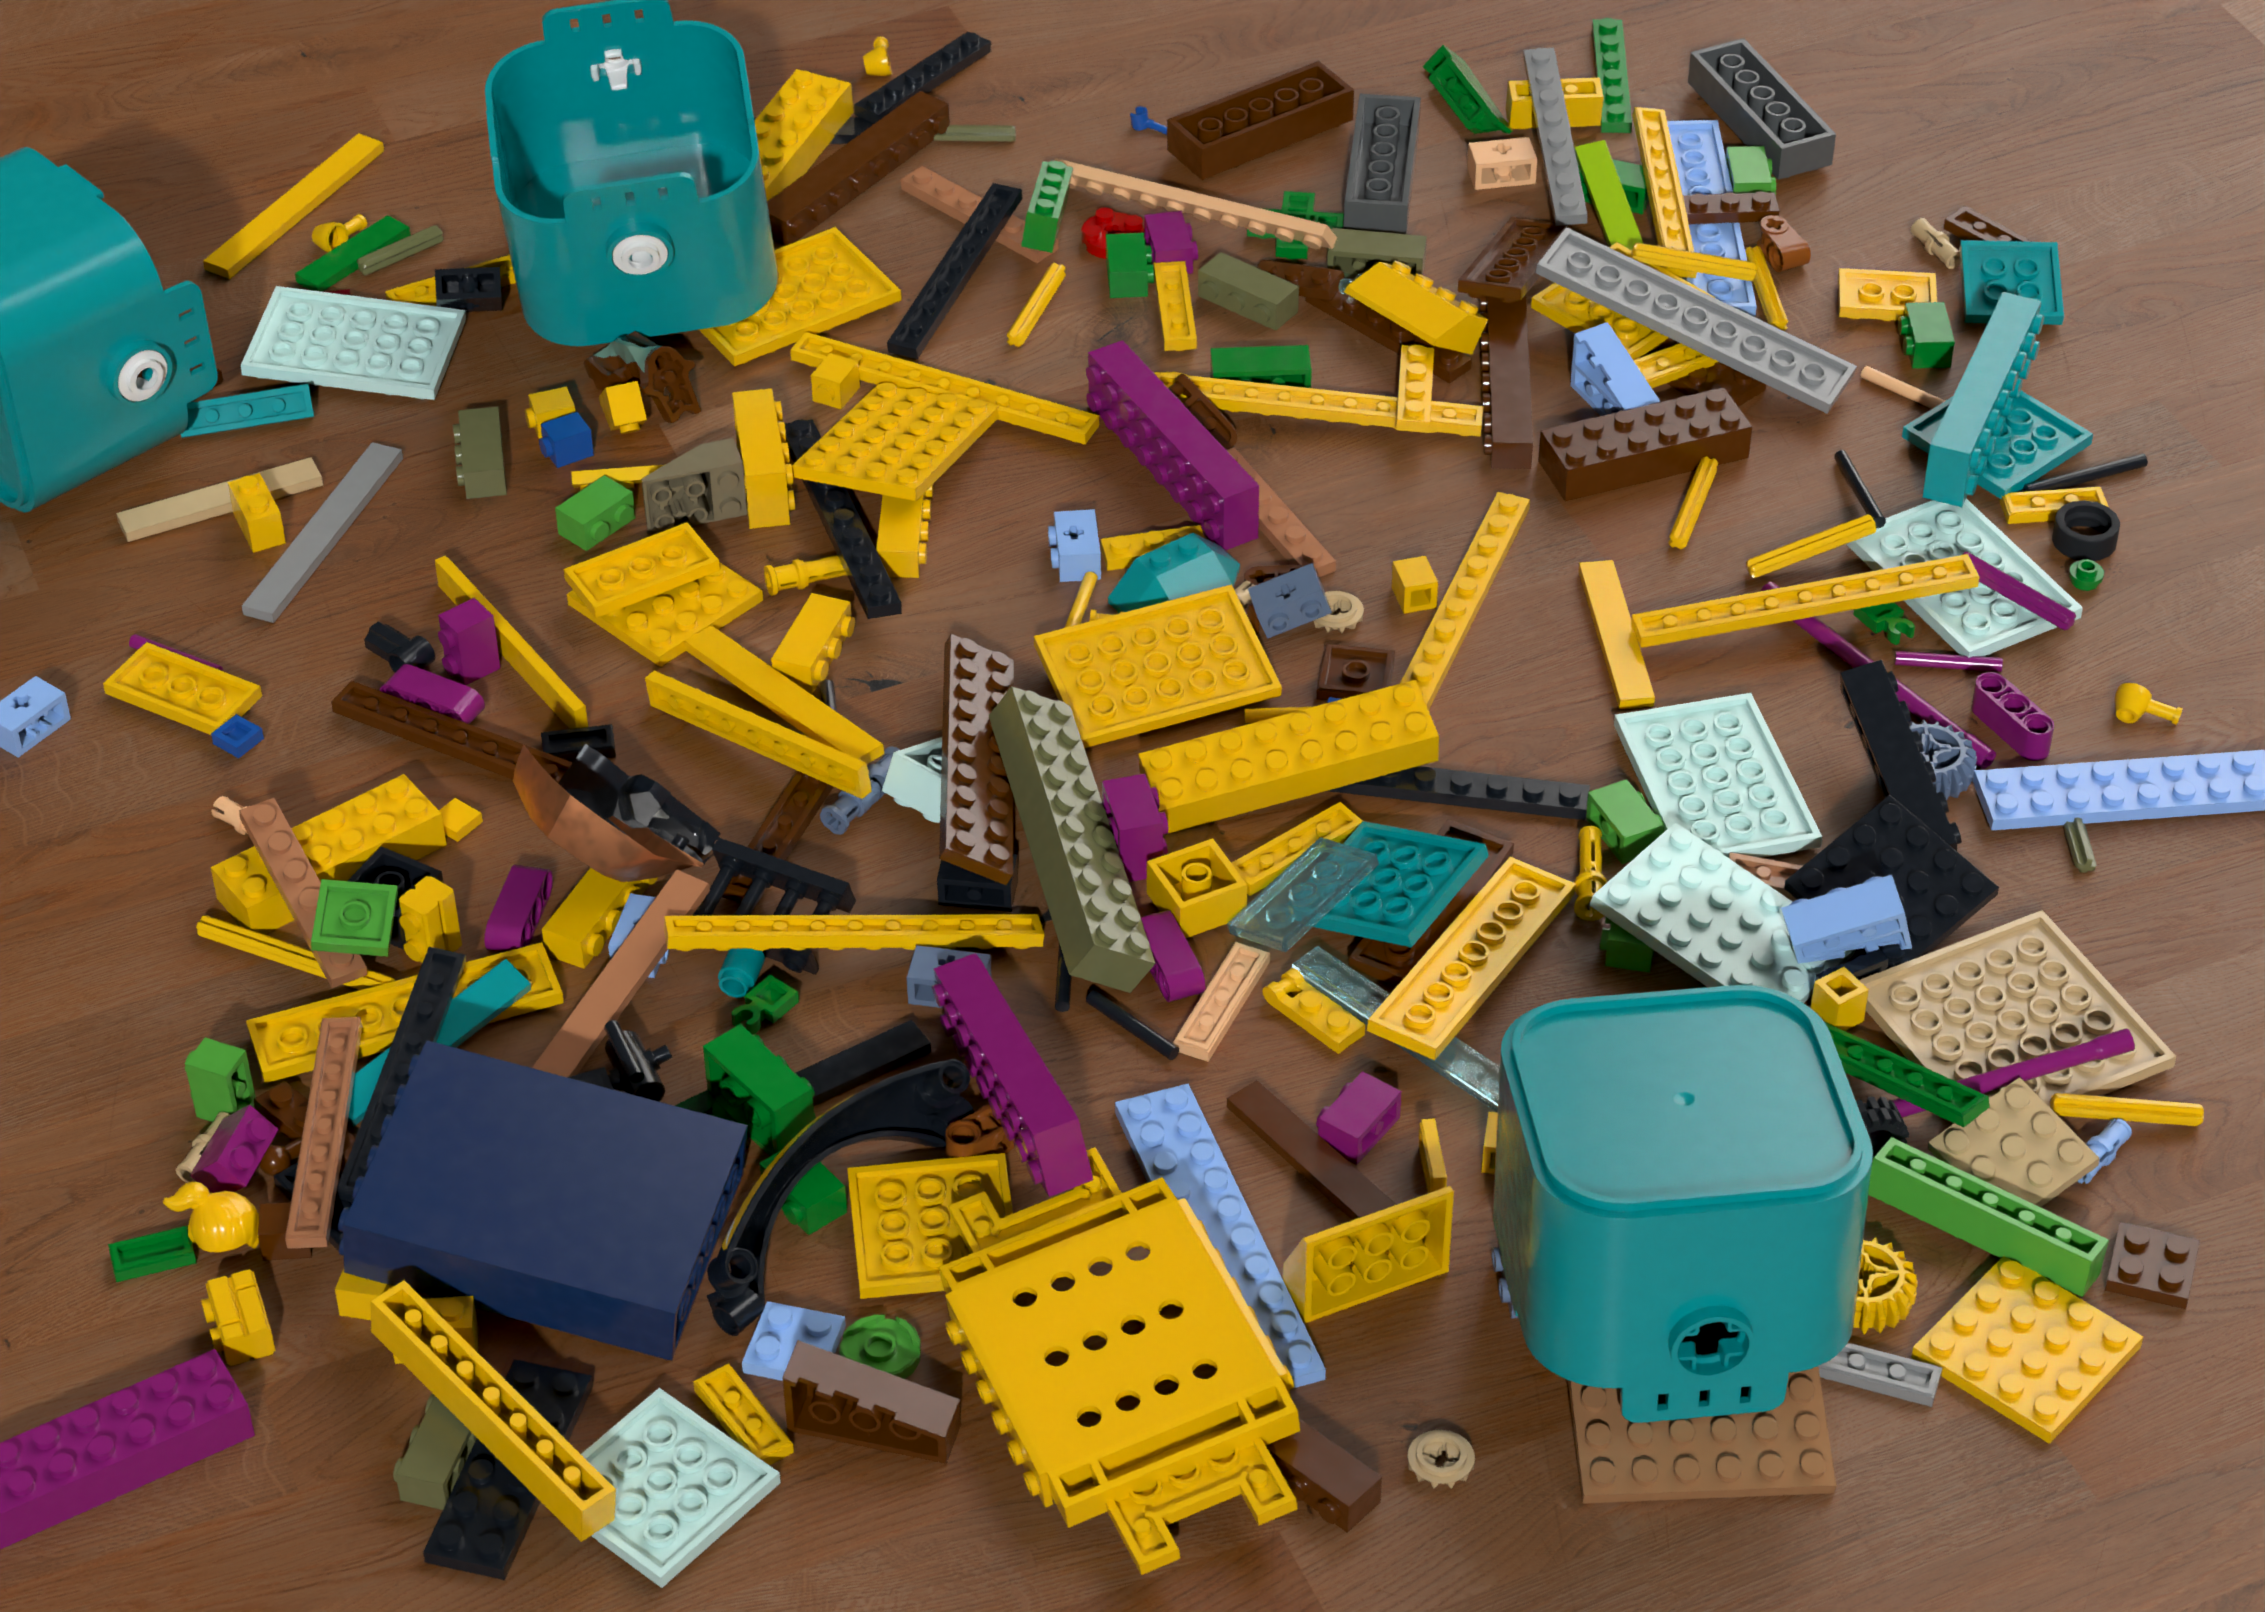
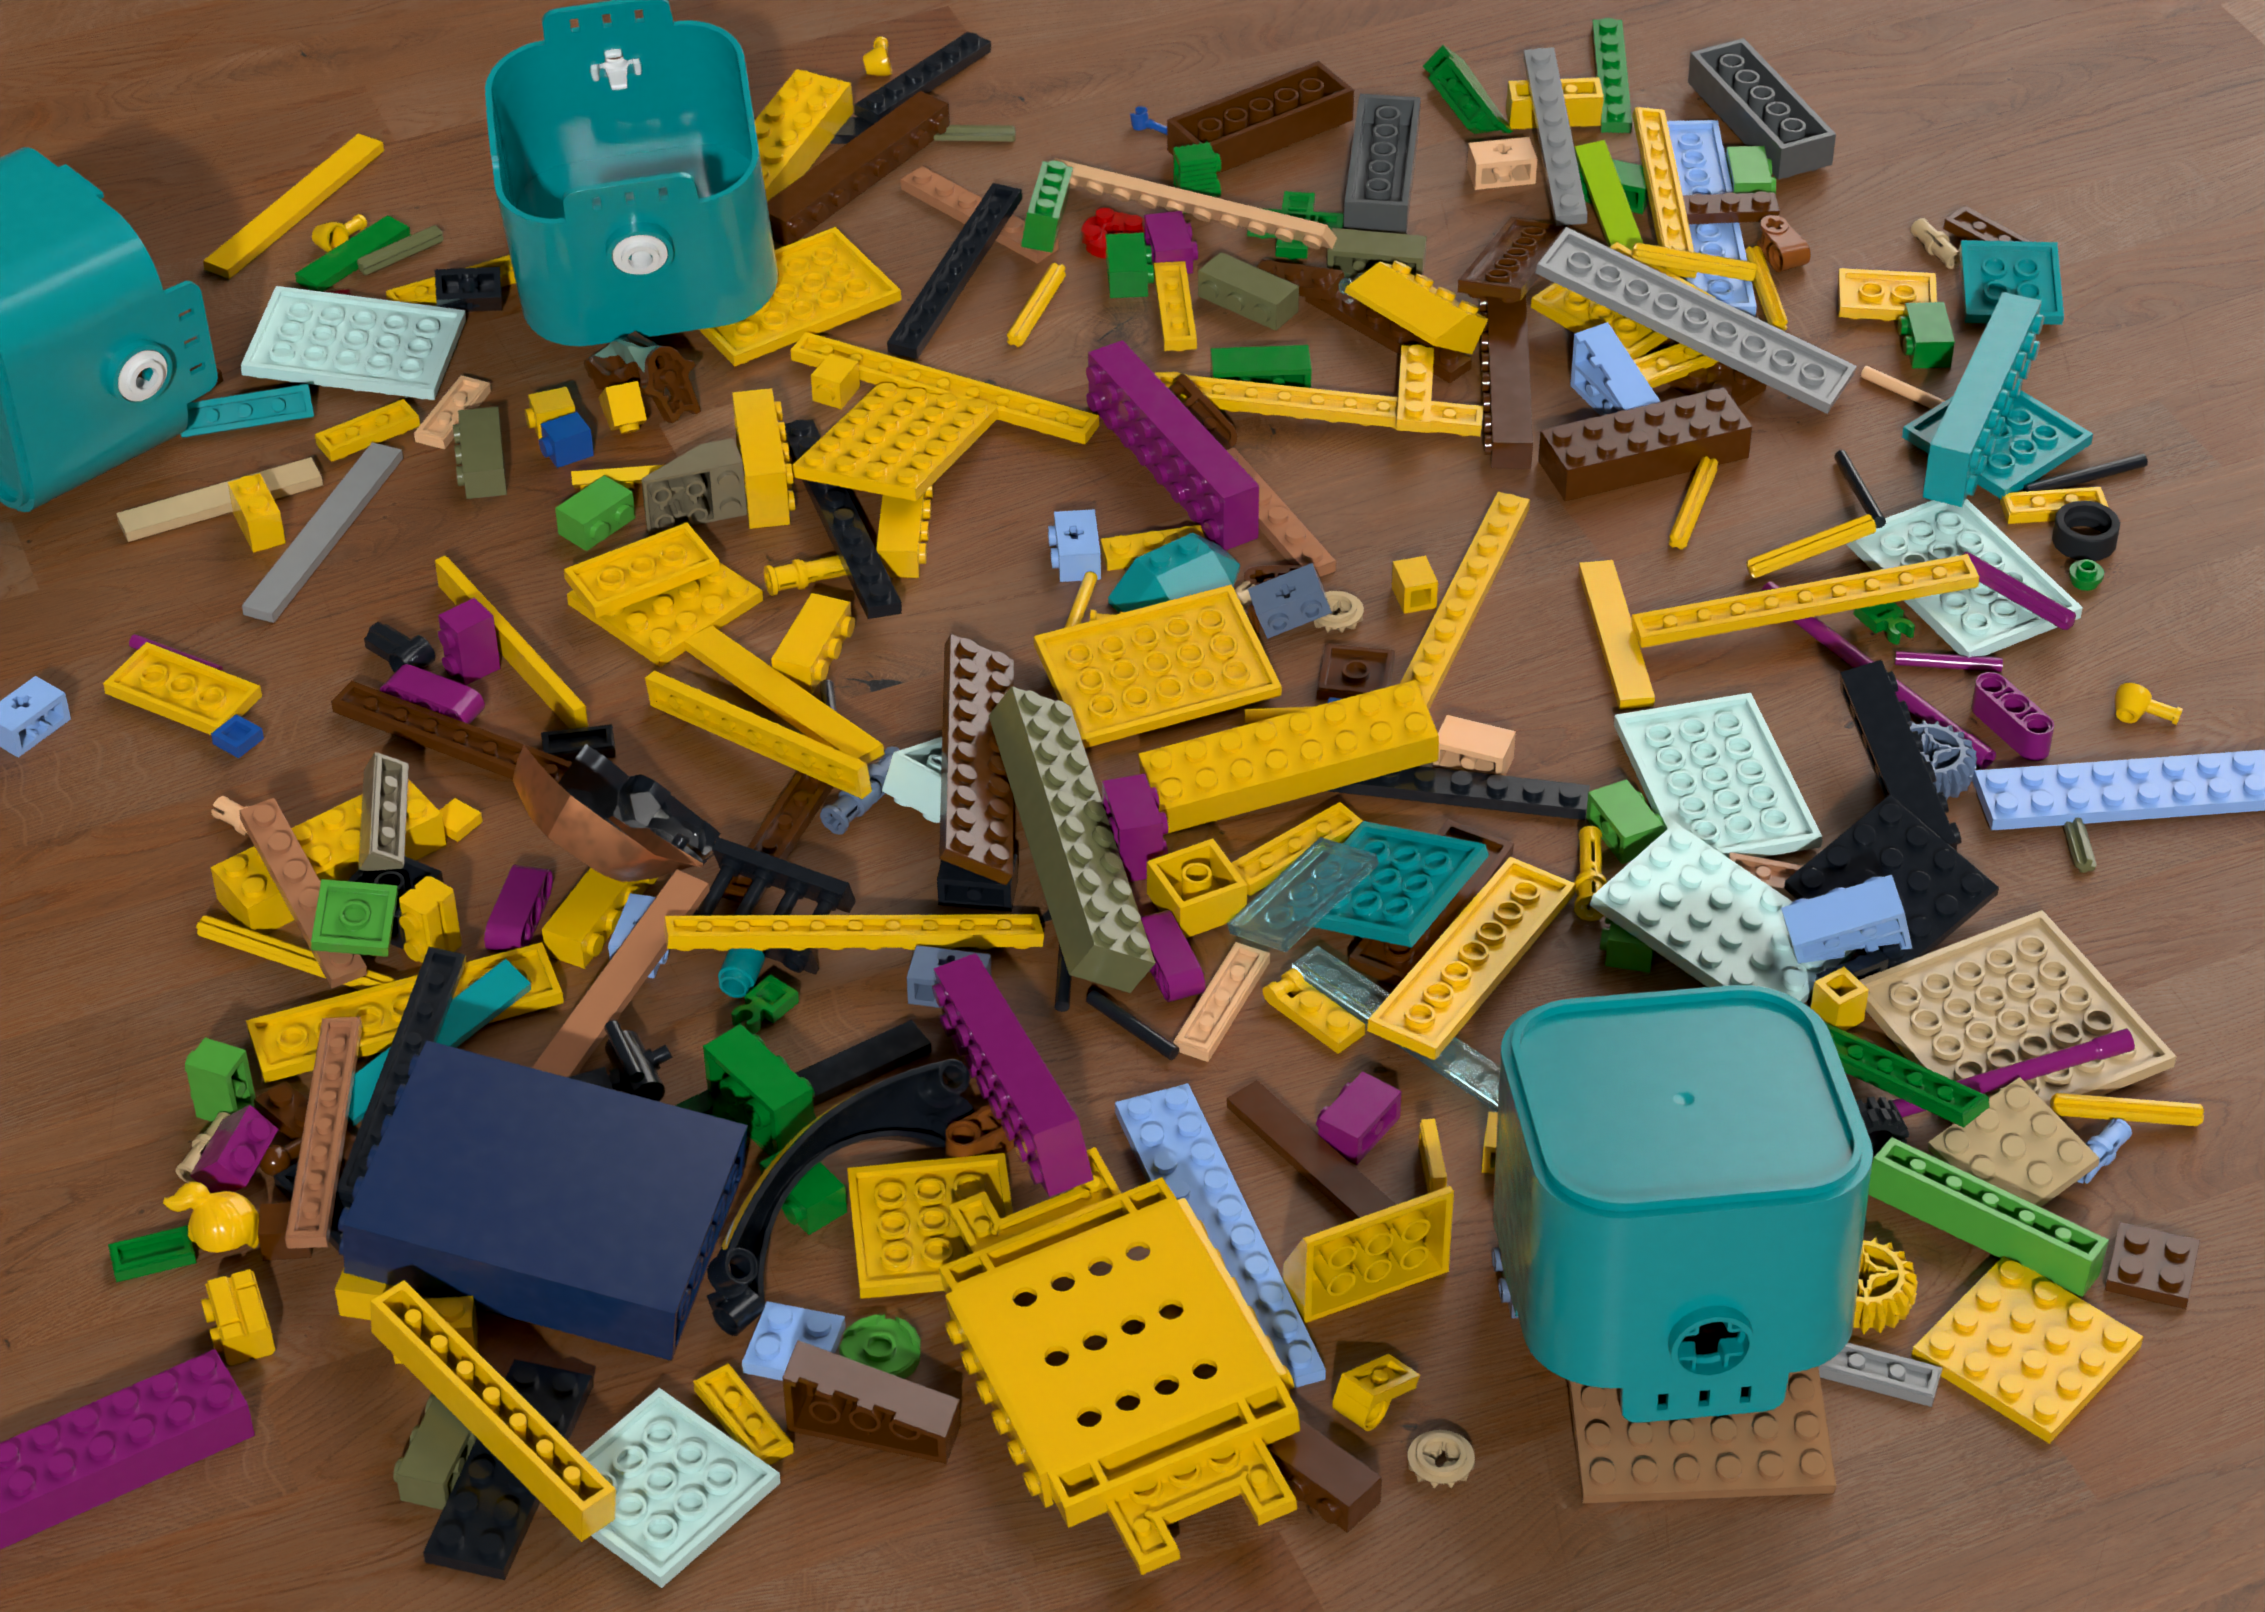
none -> yellow plate [315,399,420,462]
none -> dark tan slope [358,752,409,871]
none -> light nougat tile [414,375,491,449]
none -> green brick [1173,142,1221,214]
none -> yellow plate [1332,1354,1420,1431]
none -> light nougat brick [1432,715,1516,776]

